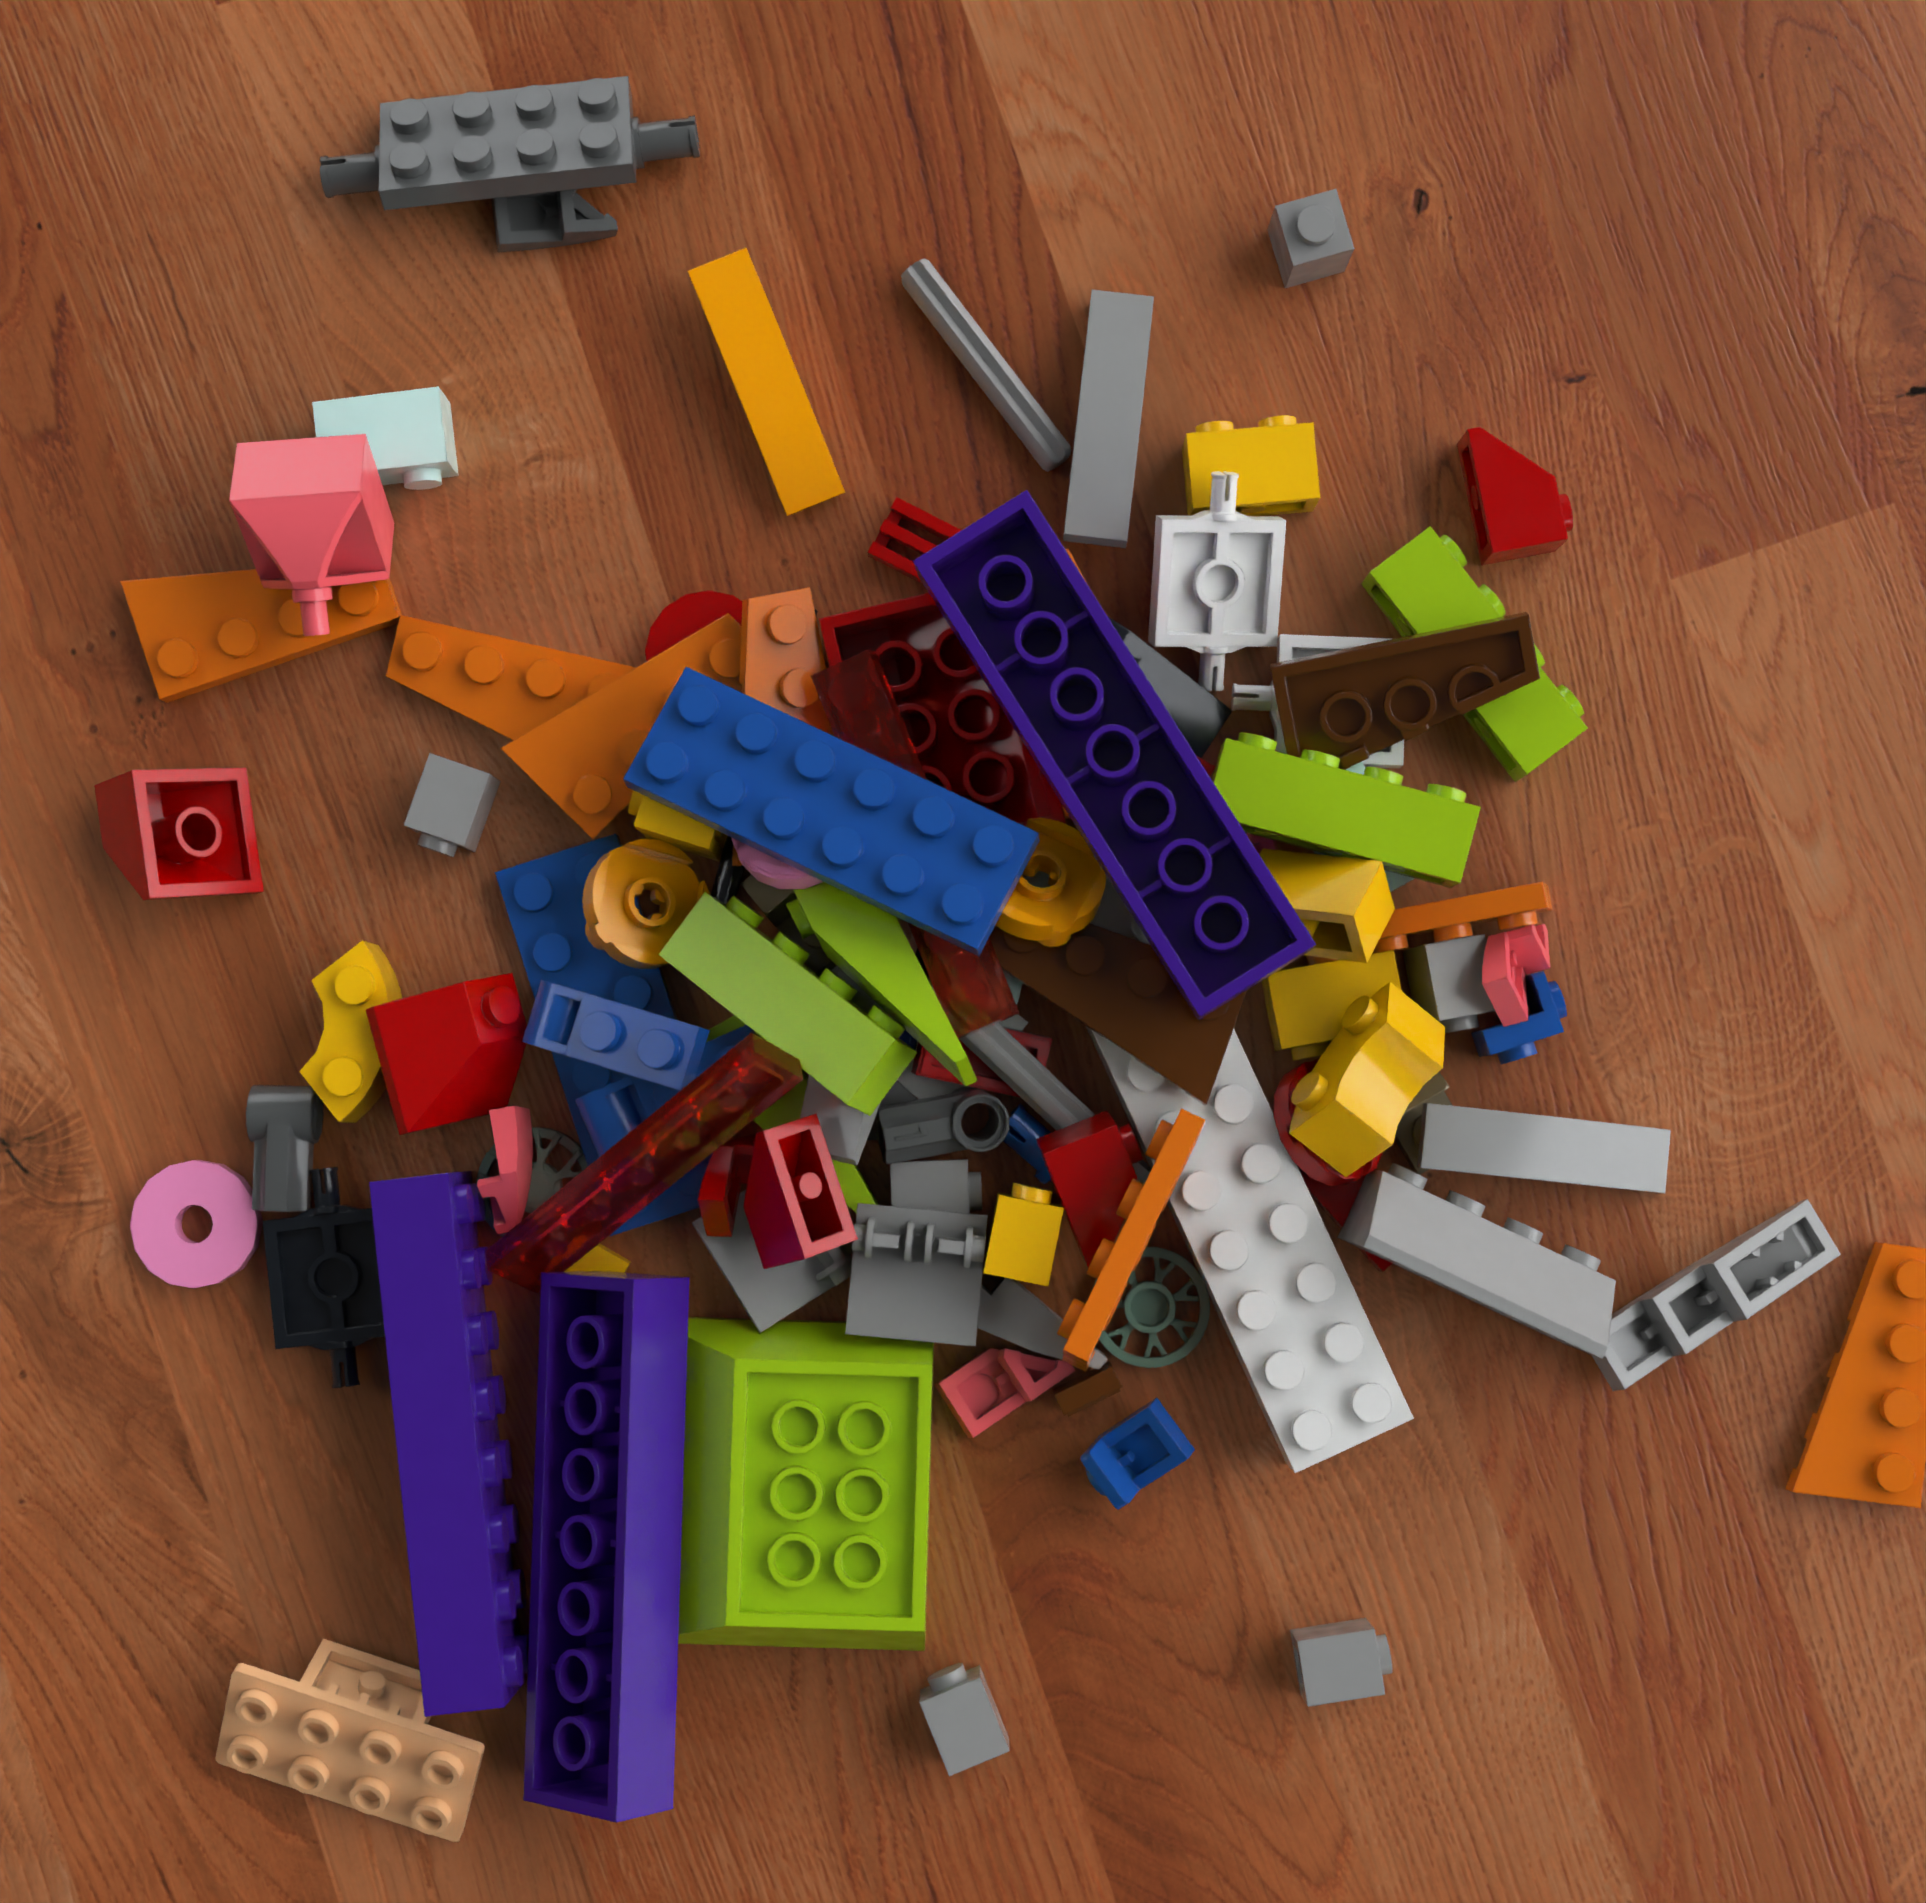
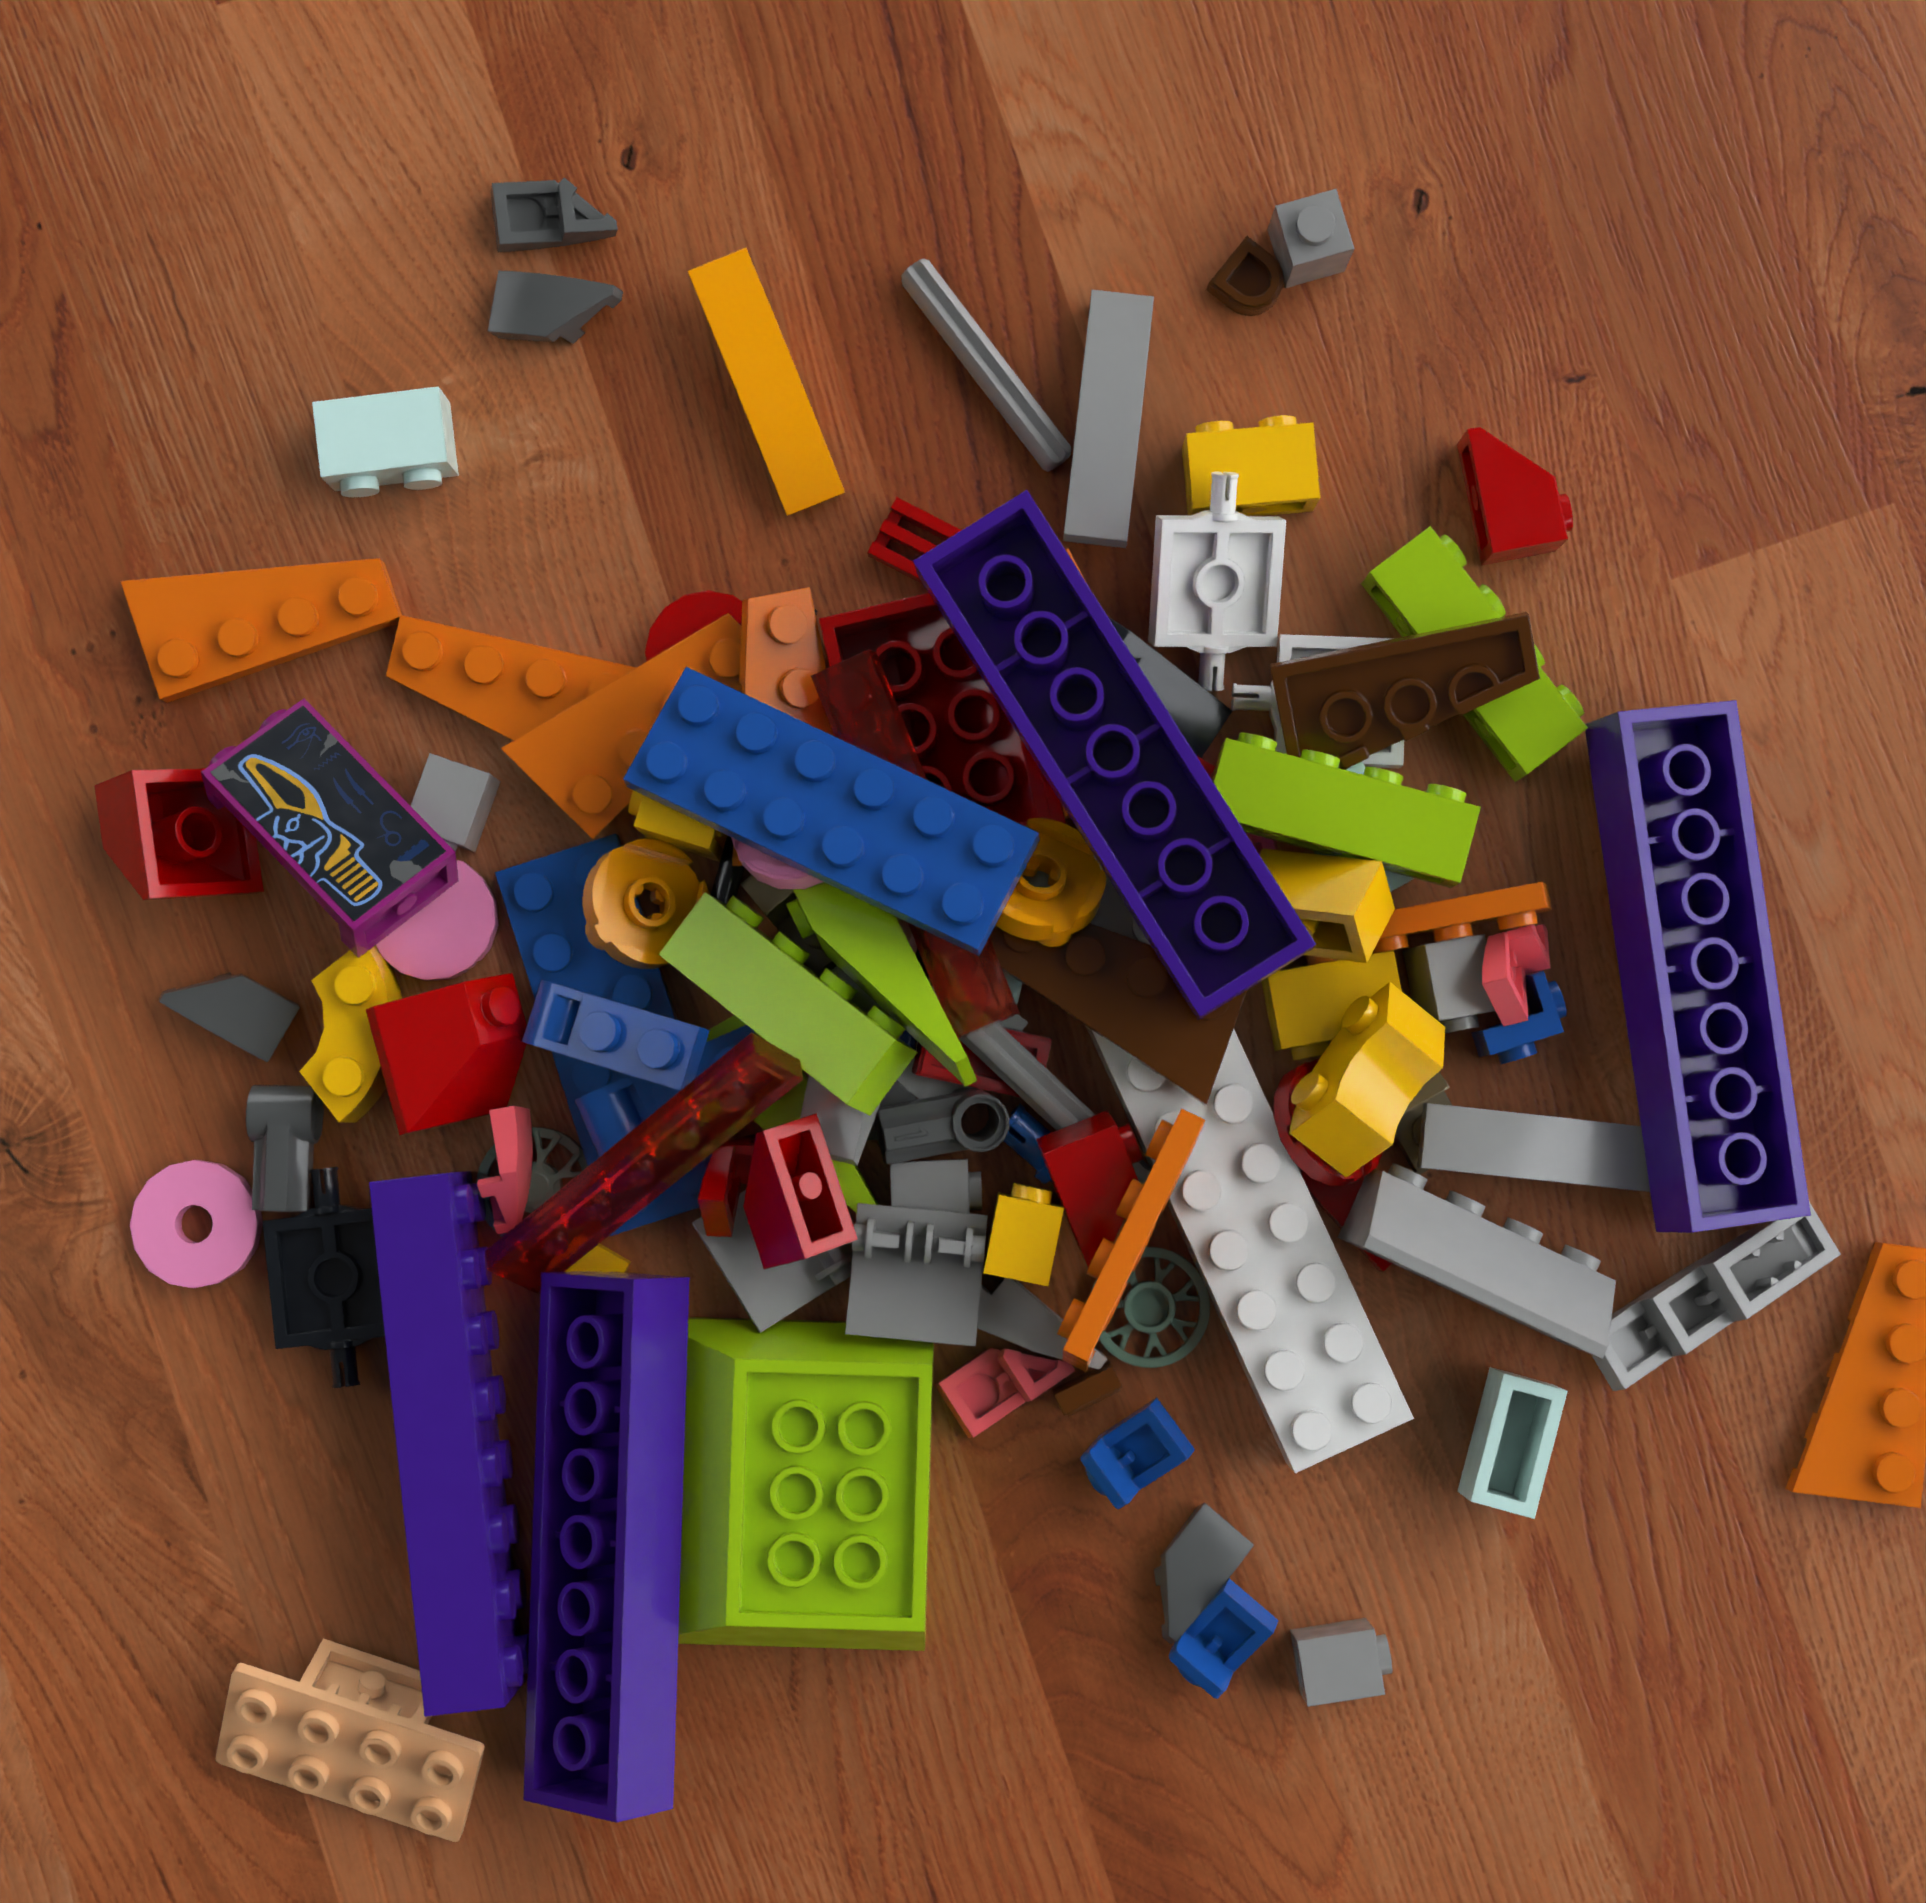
coral piece [229,434,395,636] -> none
dark grey plate [320,76,700,210] -> none
light grey brick [919,1663,1010,1776] -> none
none -> dark grey slope [158,973,300,1063]
none -> panel [201,698,459,958]
none -> bright pink tile [376,859,499,981]
none -> dark grey slope [488,270,623,344]
none -> dark grey slope [1154,1503,1254,1644]
none -> blue bracket [1168,1578,1279,1699]
none -> reddish brown tile [1206,236,1283,316]
none -> light aqua brick [1457,1367,1568,1519]
none -> dark purple brick [1585,700,1811,1233]

